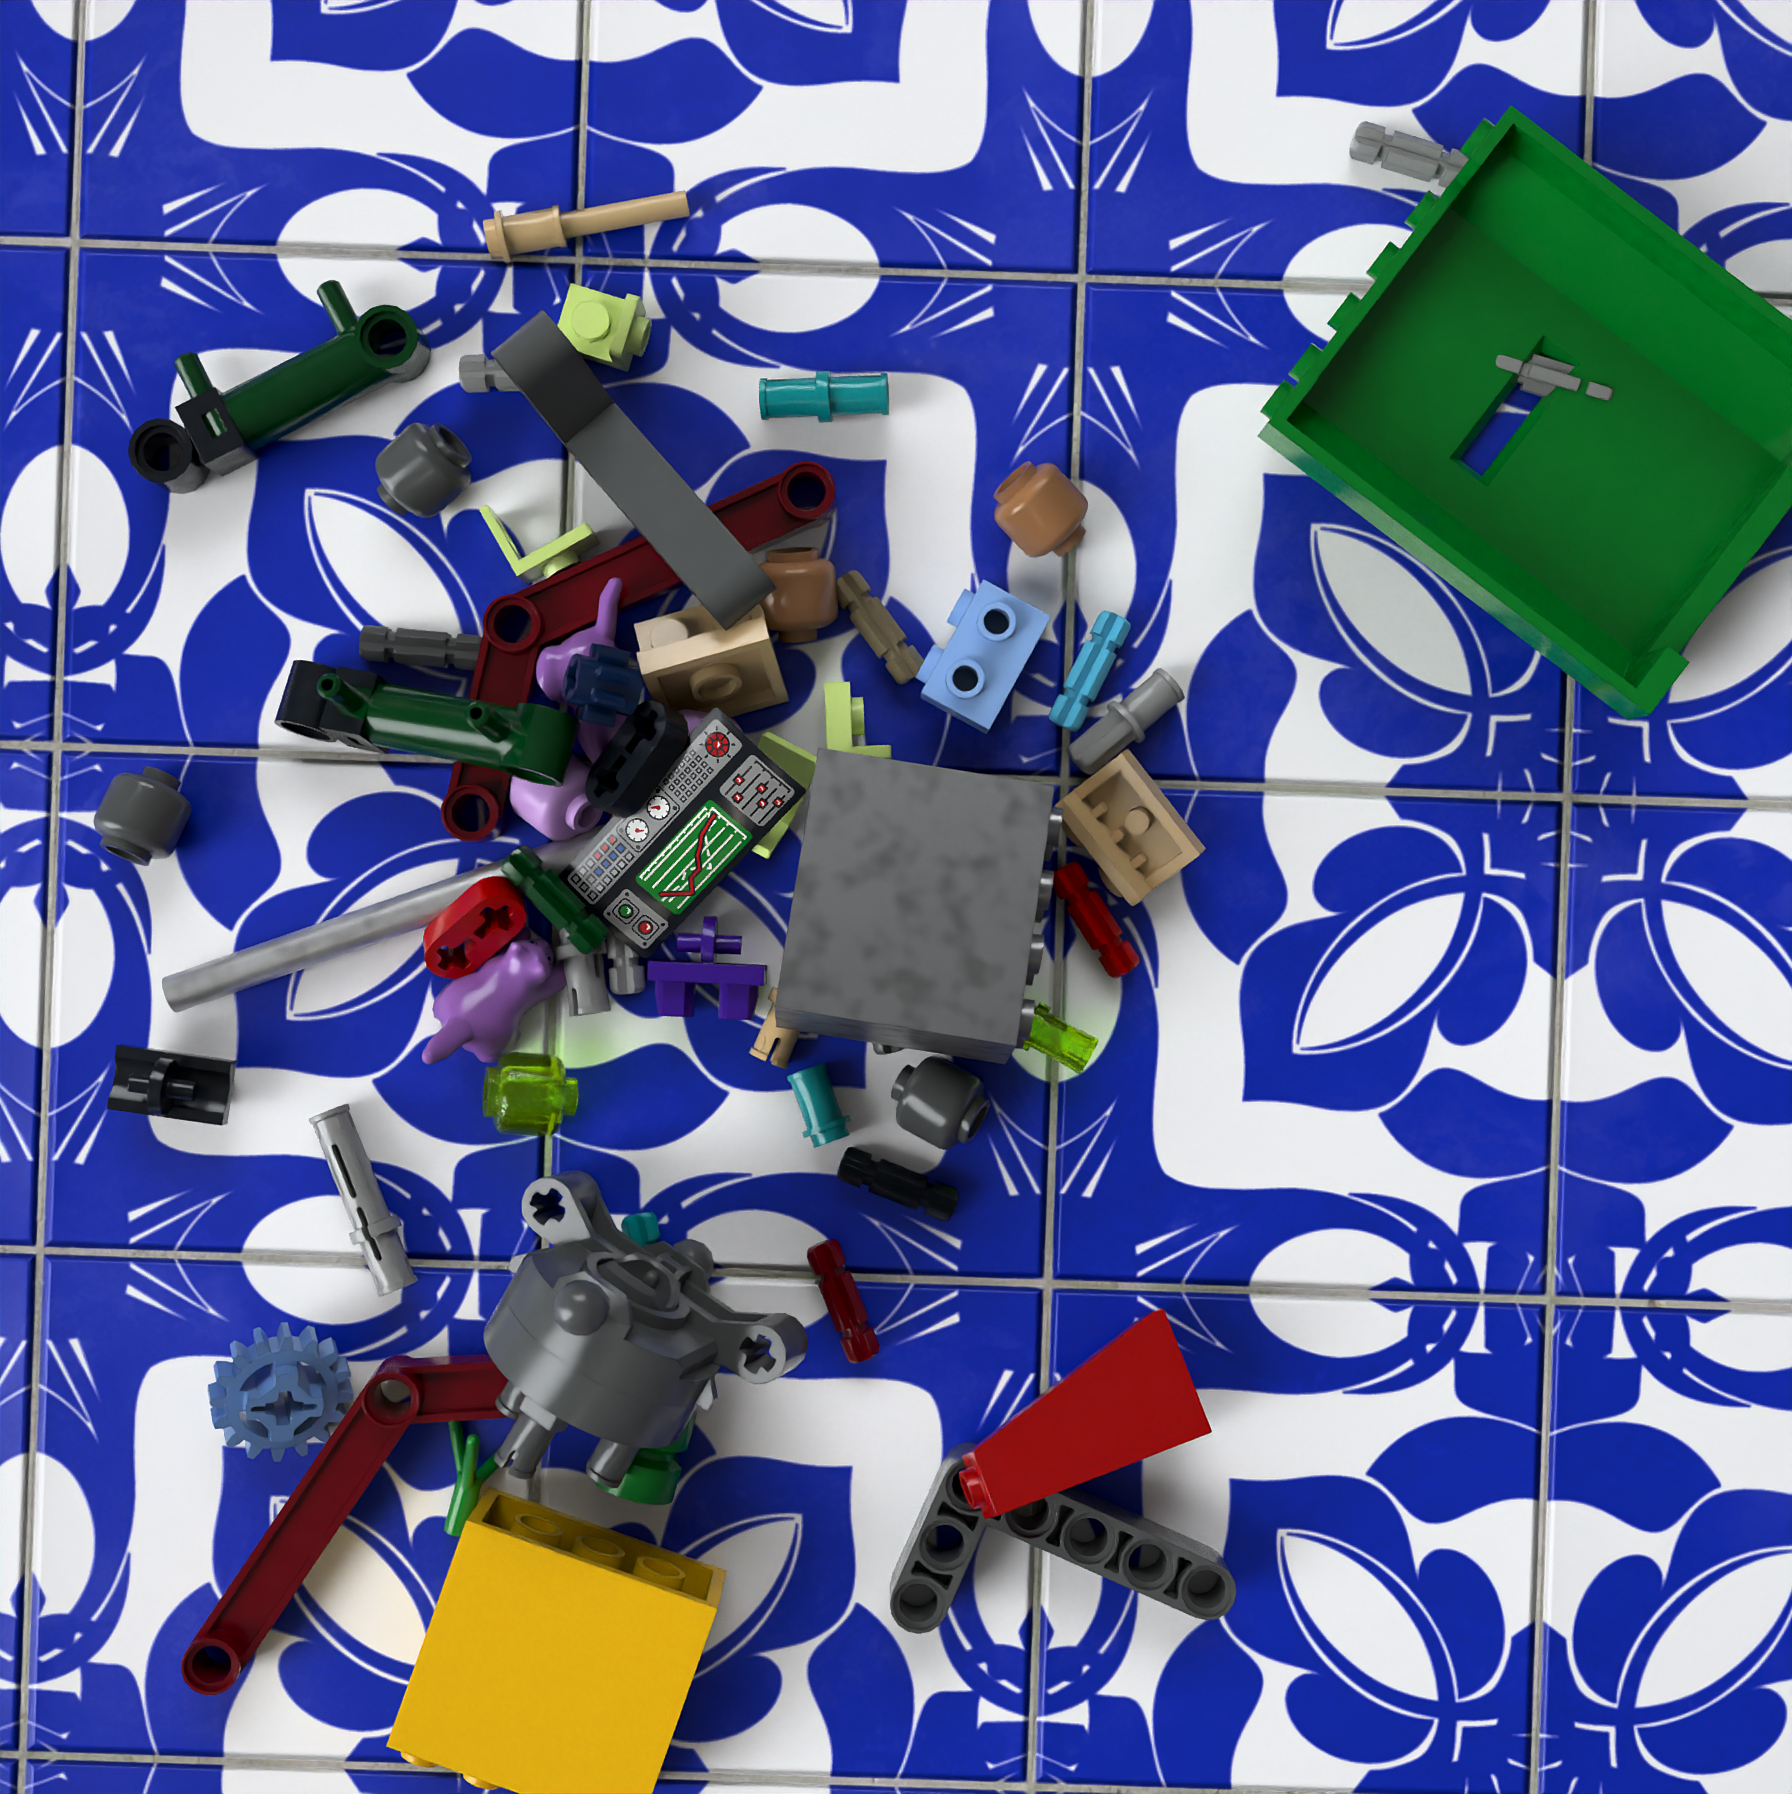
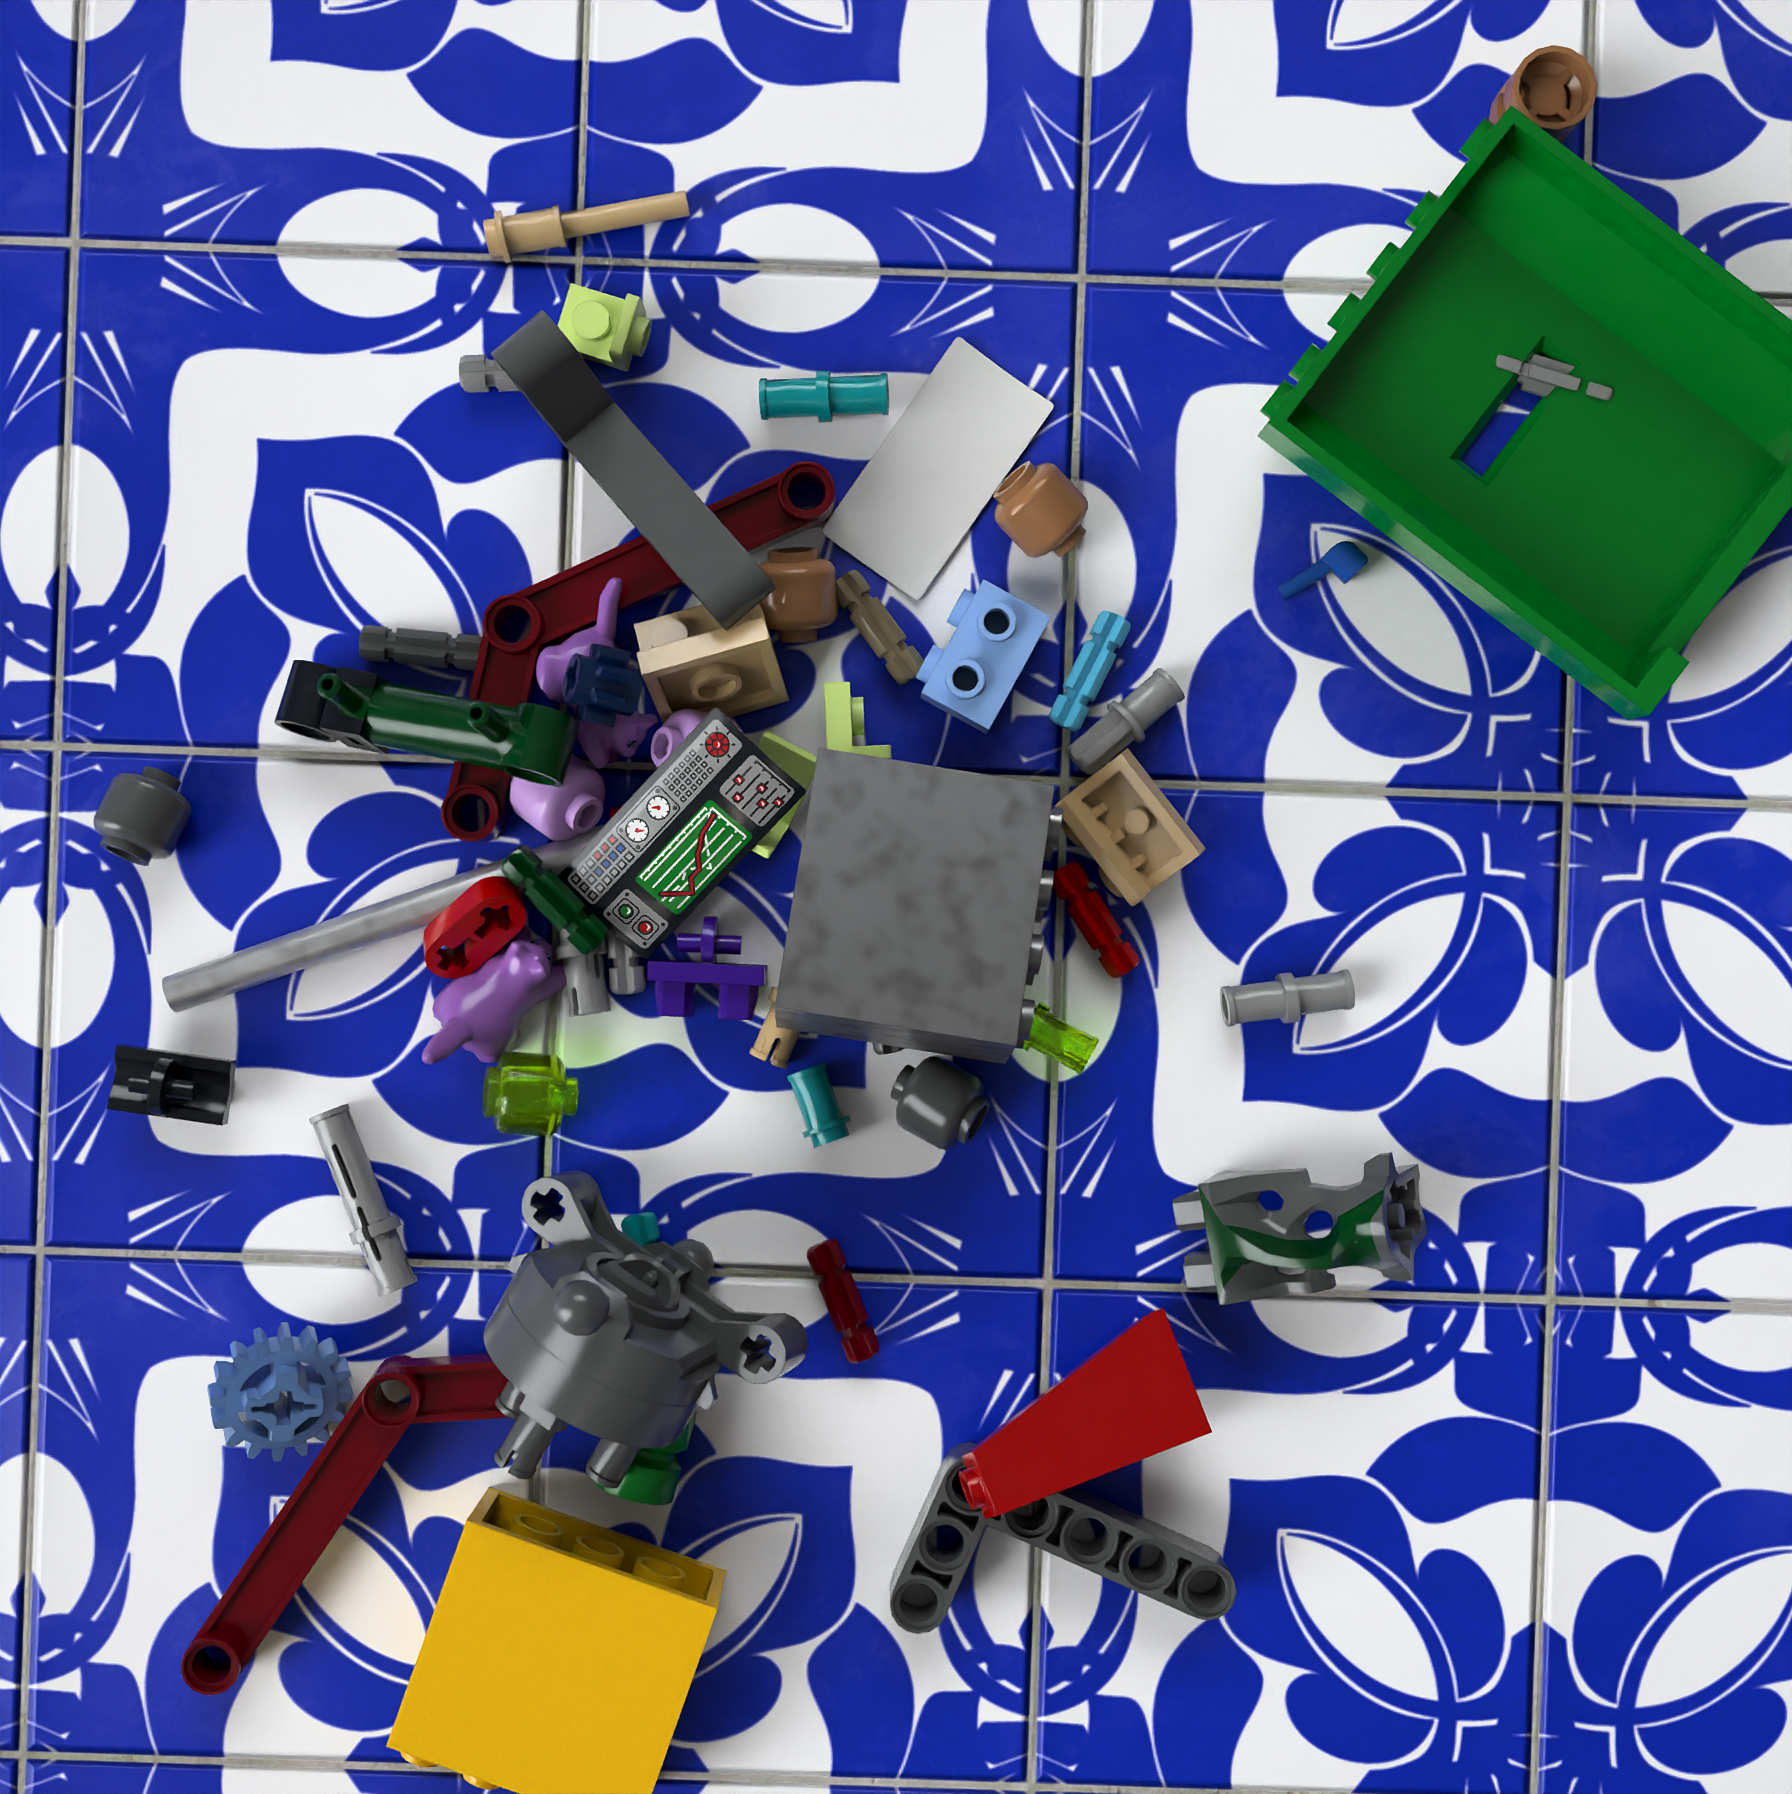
dark green piece [128,280,431,494] -> none
dark grey head [375,422,472,519] -> none
green plant [444,1421,500,1537] -> none
yellowish green bracket [479,505,600,585] -> none
black beam [585,700,689,818] -> none
black axle [837,1147,960,1222] -> none
light grey axle [1349,121,1468,188] -> none
none -> white sticker [822,337,1054,600]
none -> dark grey hips [1172,1152,1428,1305]
none -> light grey pin [1220,969,1355,1027]
none -> blue hand [1277,541,1368,600]
none -> medium nougat wheel [1489,45,1597,144]

